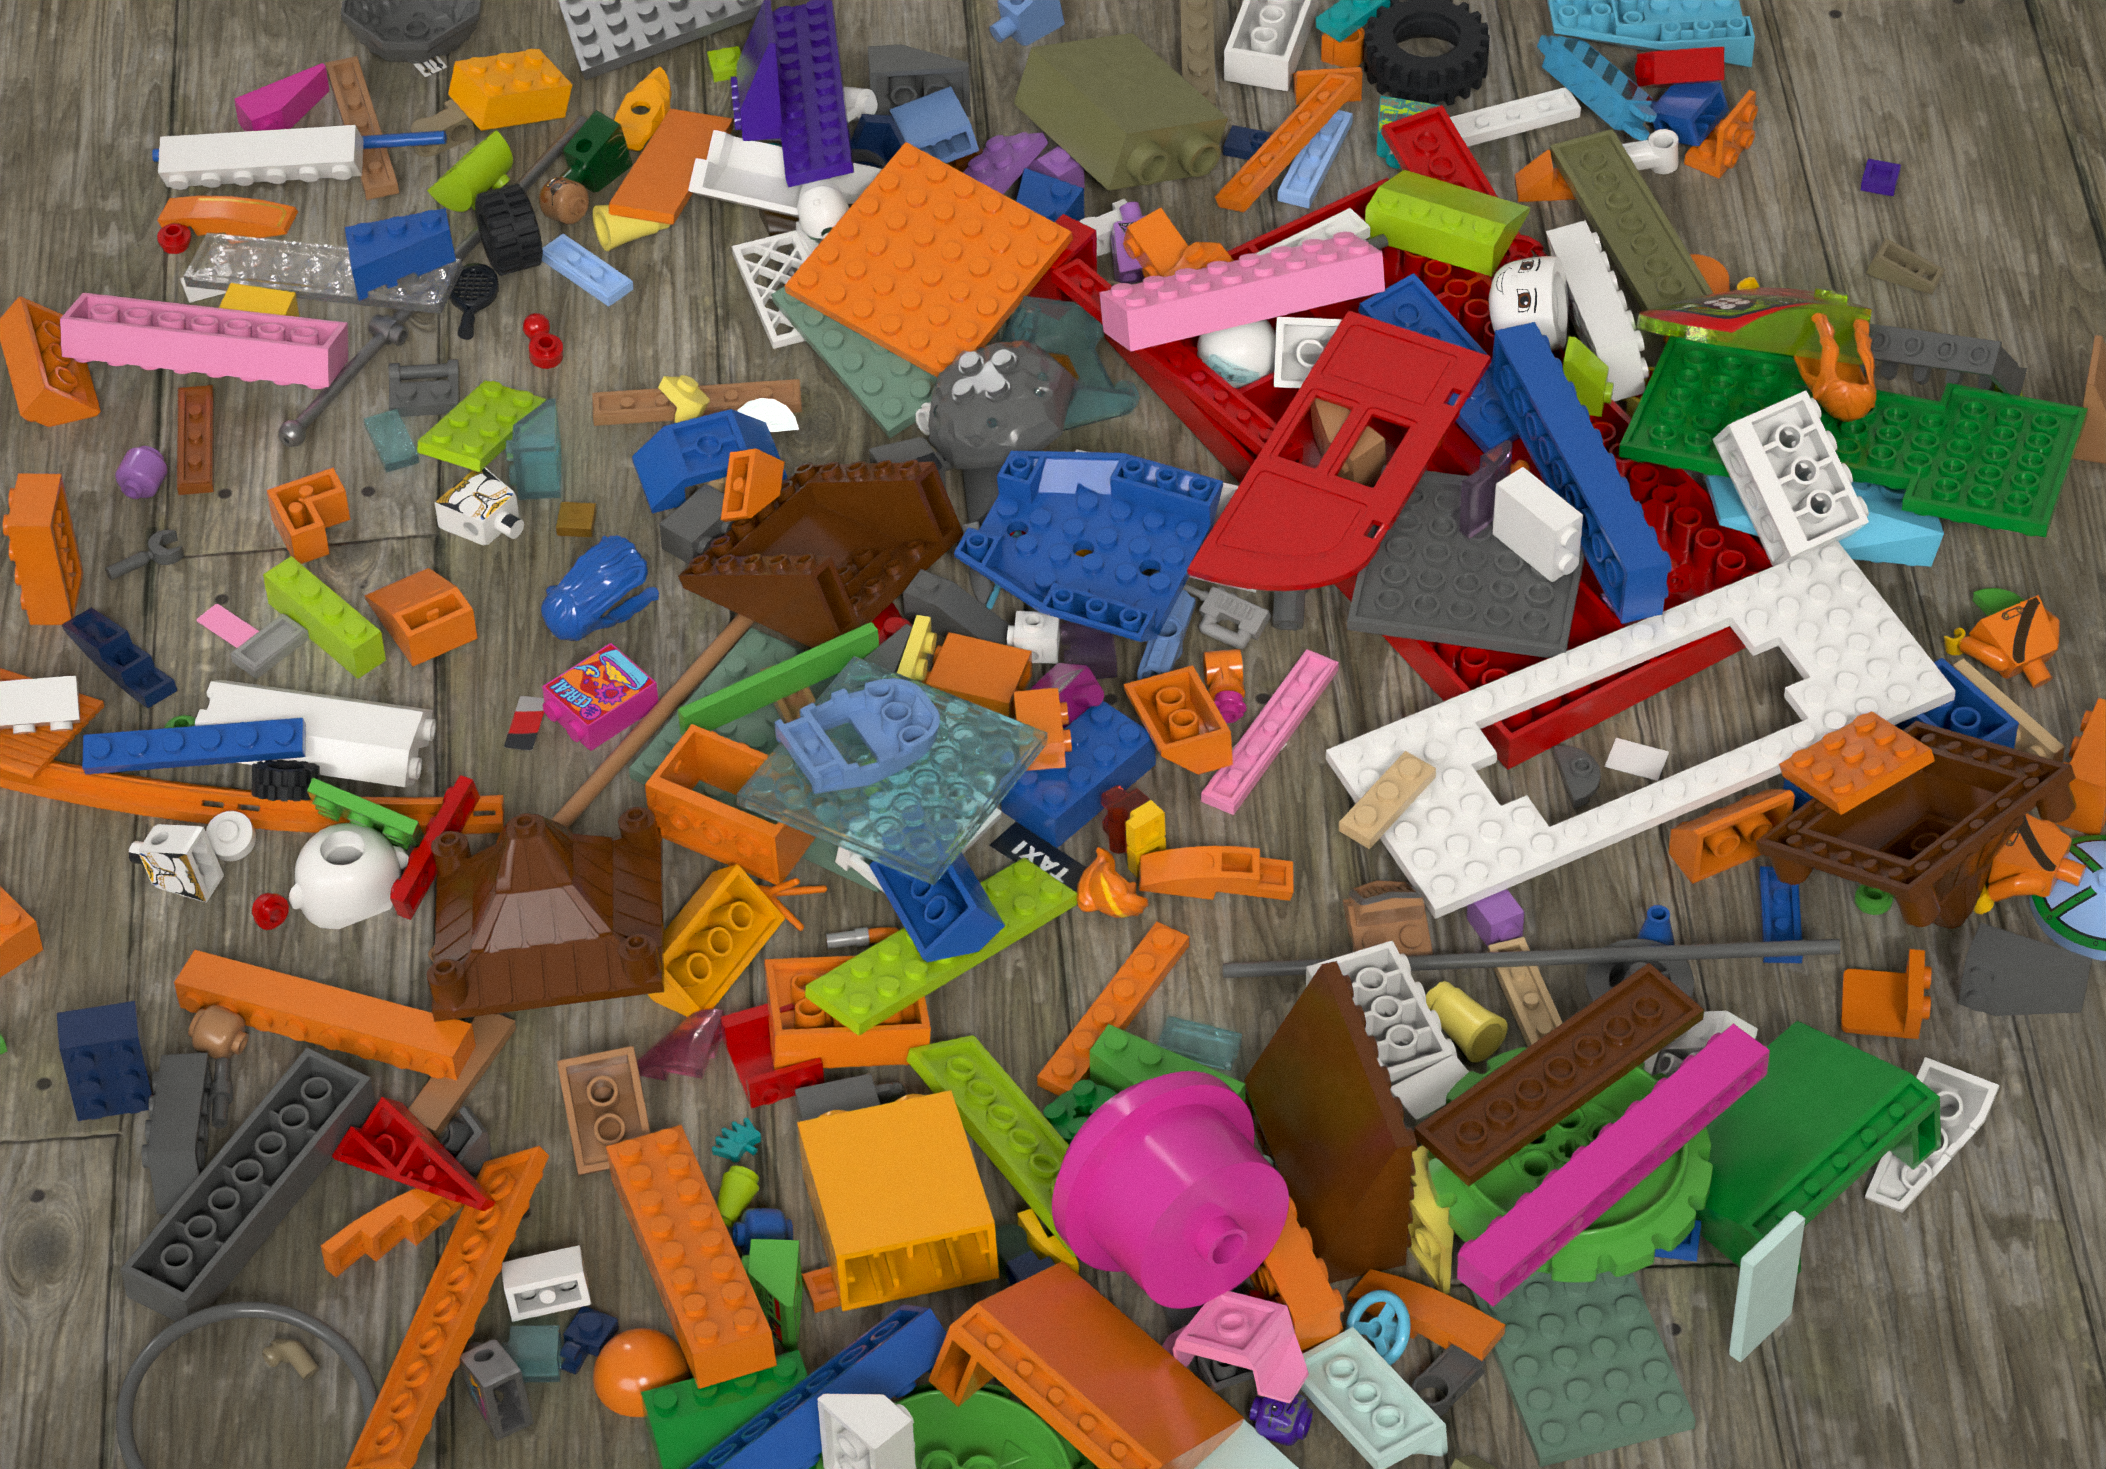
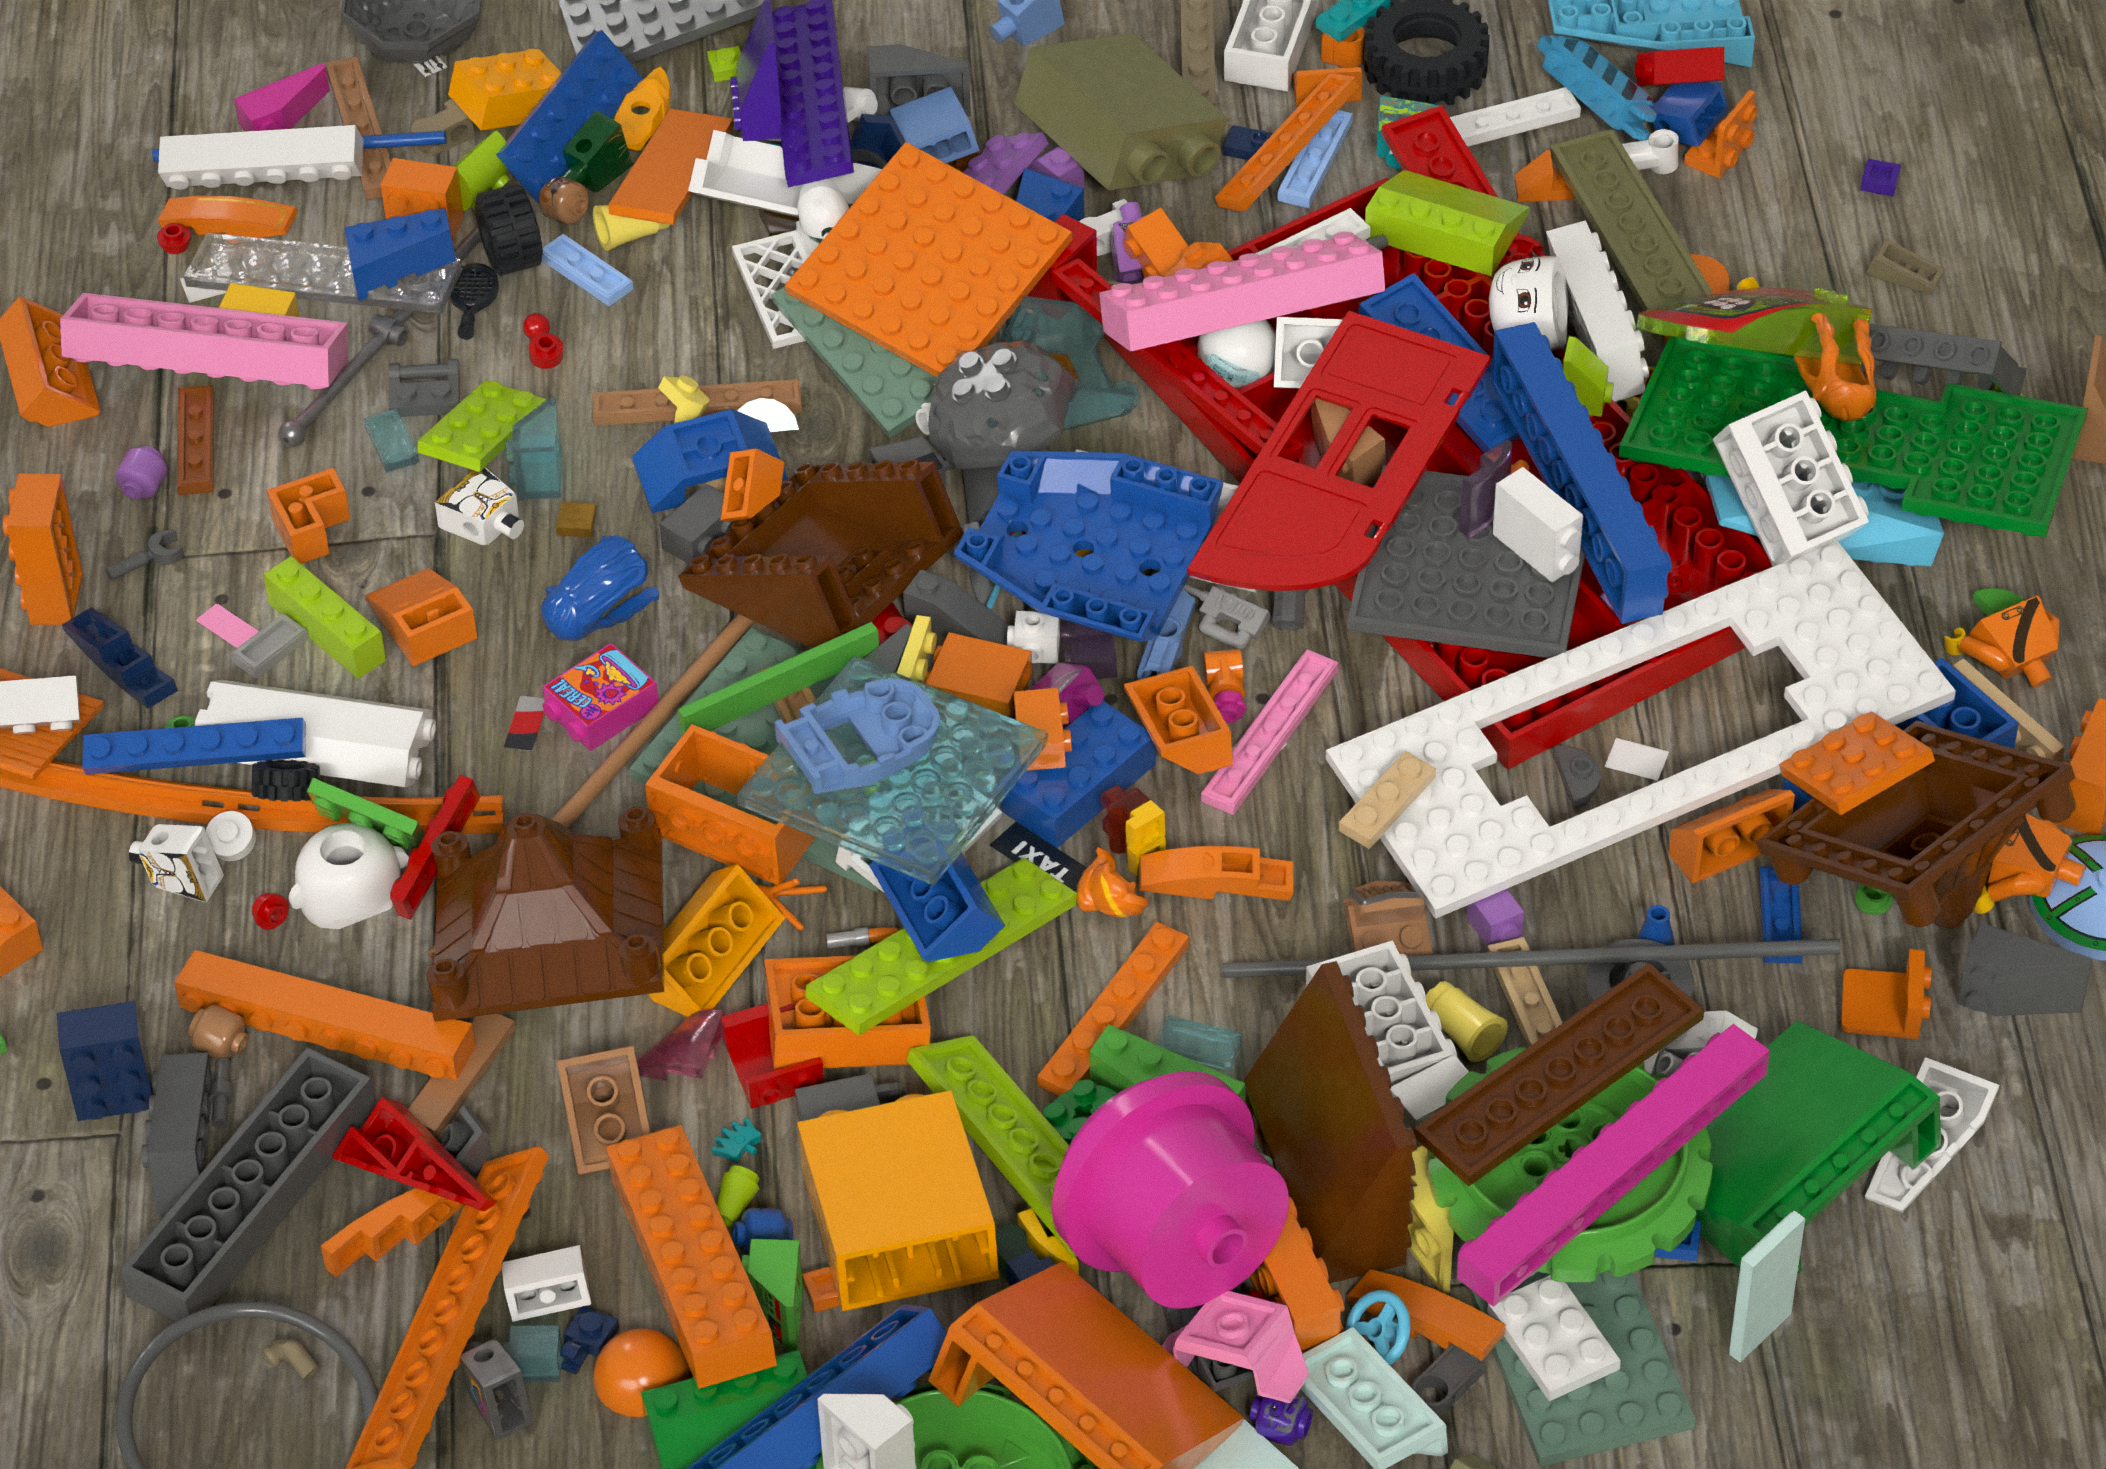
none -> orange brick [381,158,464,241]
none -> blue plate [496,30,643,204]
none -> white plate [1487,1275,1621,1401]

